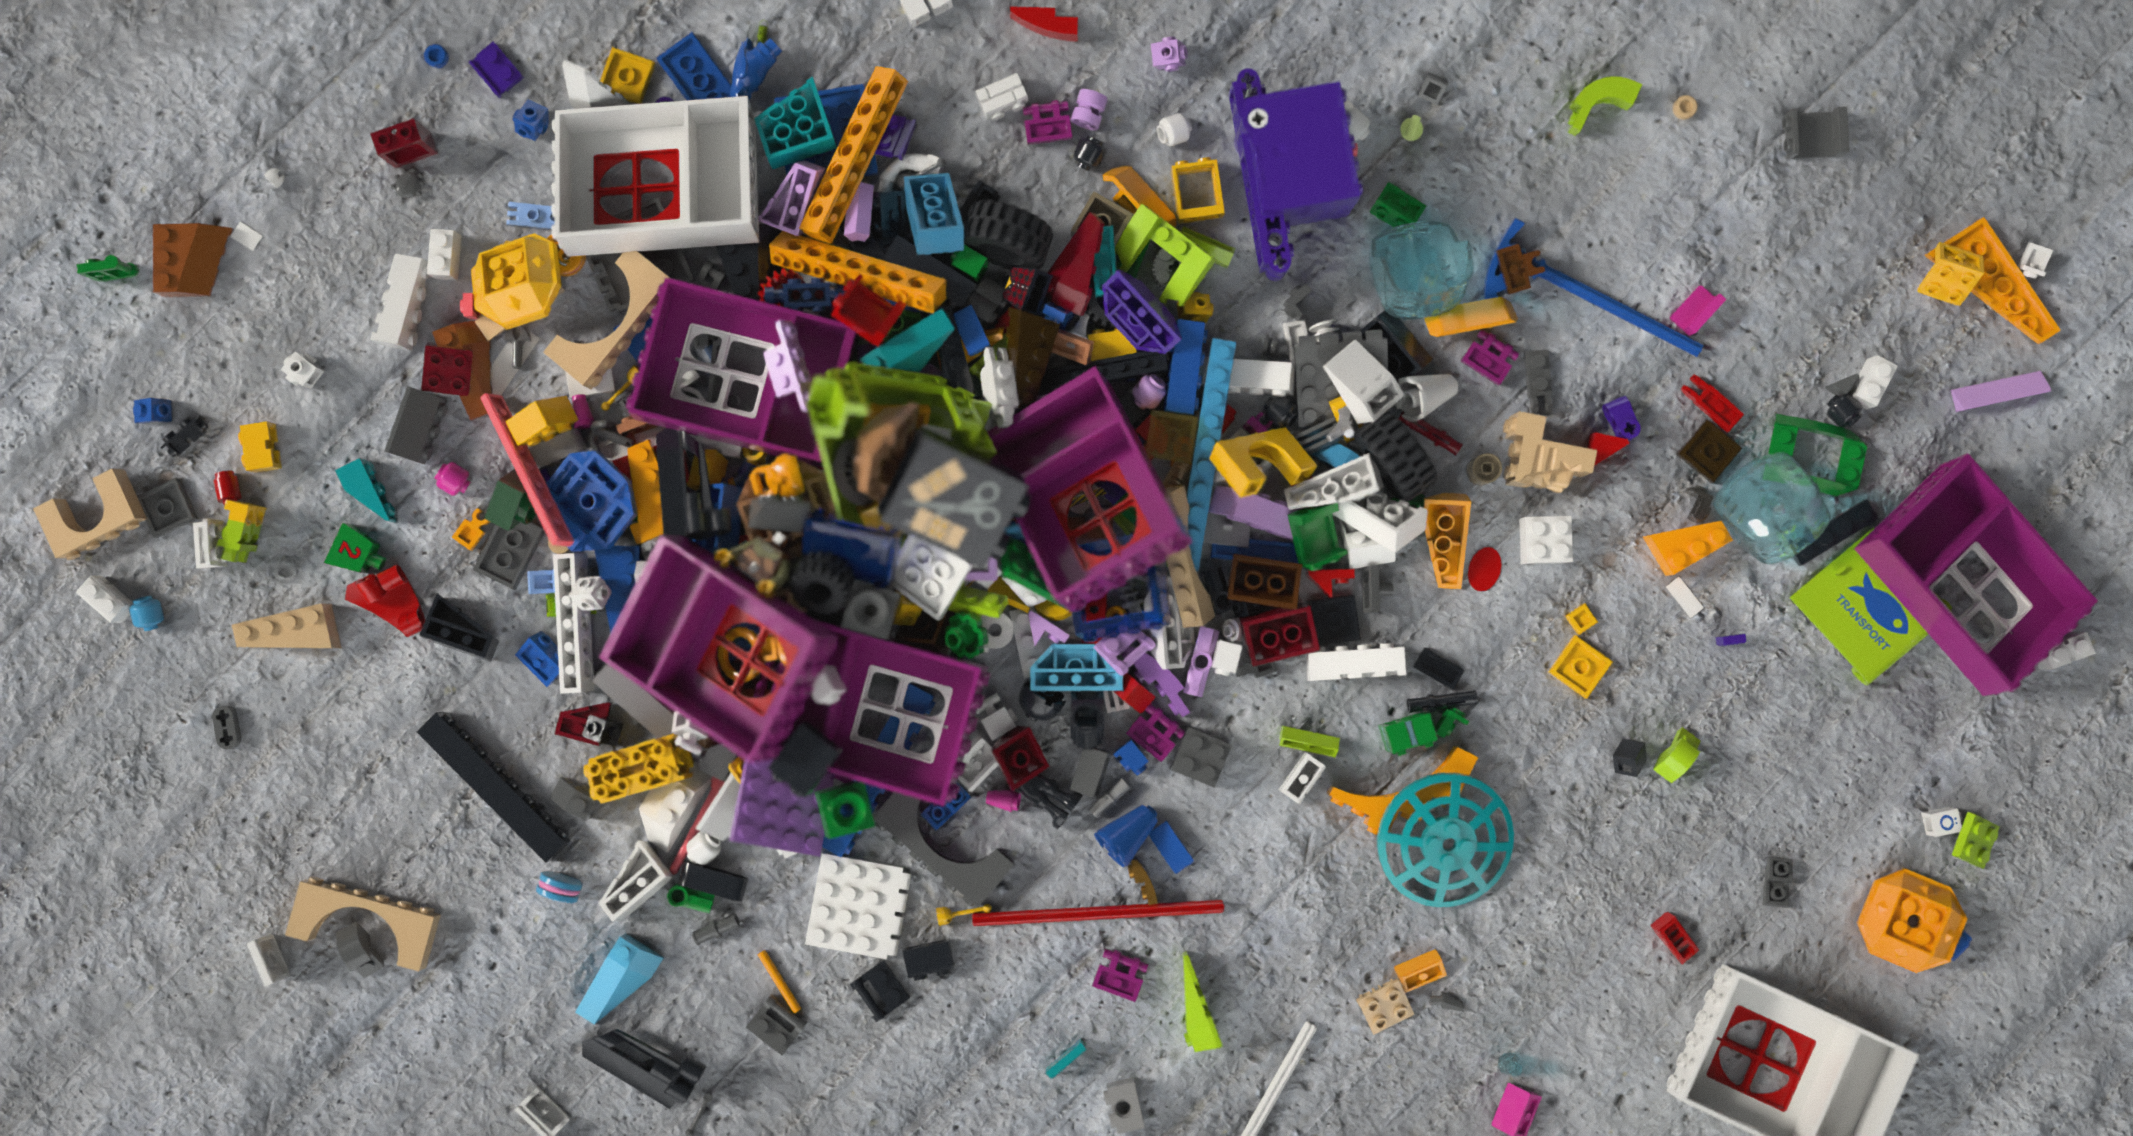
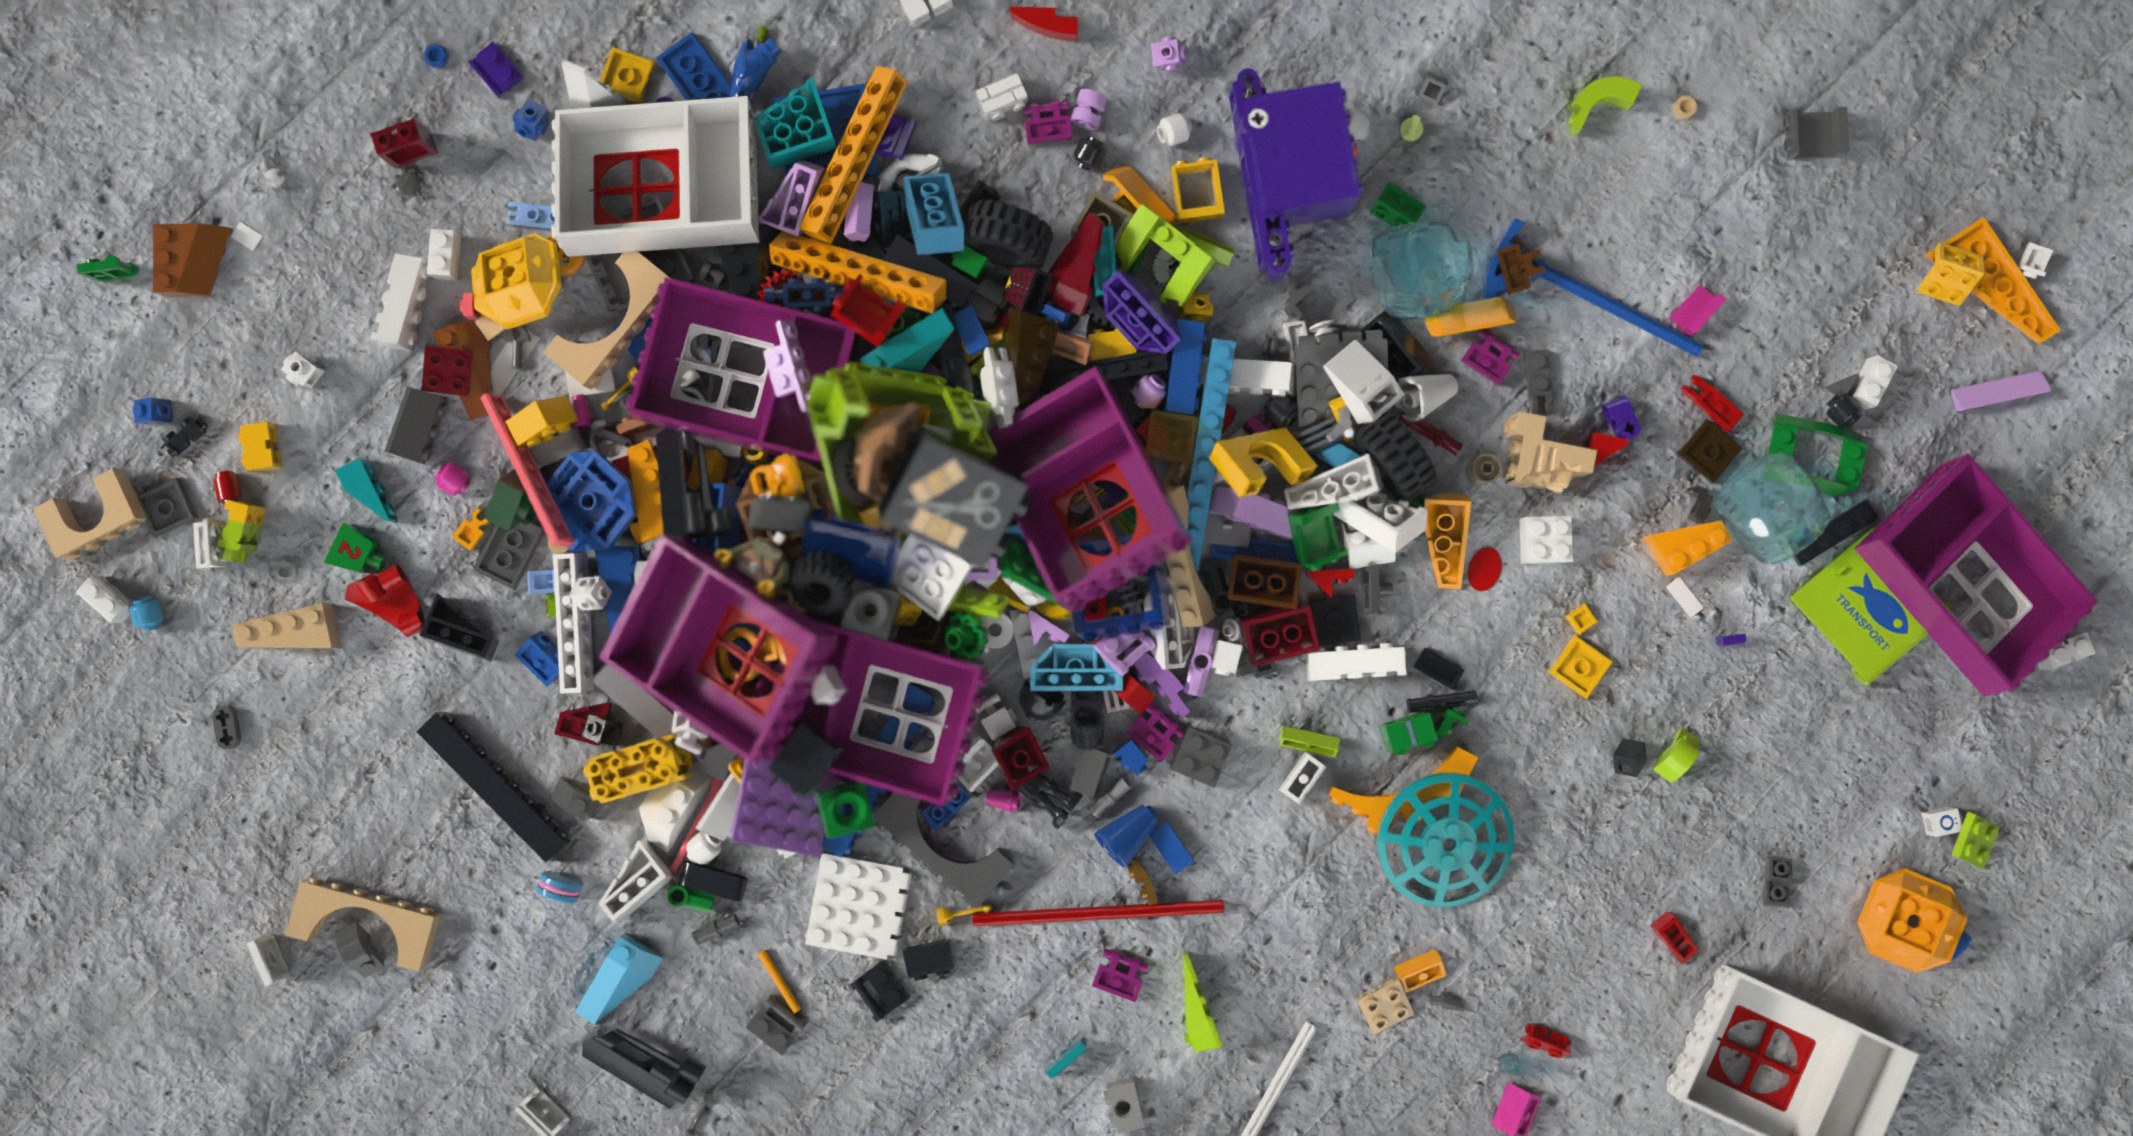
none -> red hinge [1520,1023,1571,1059]

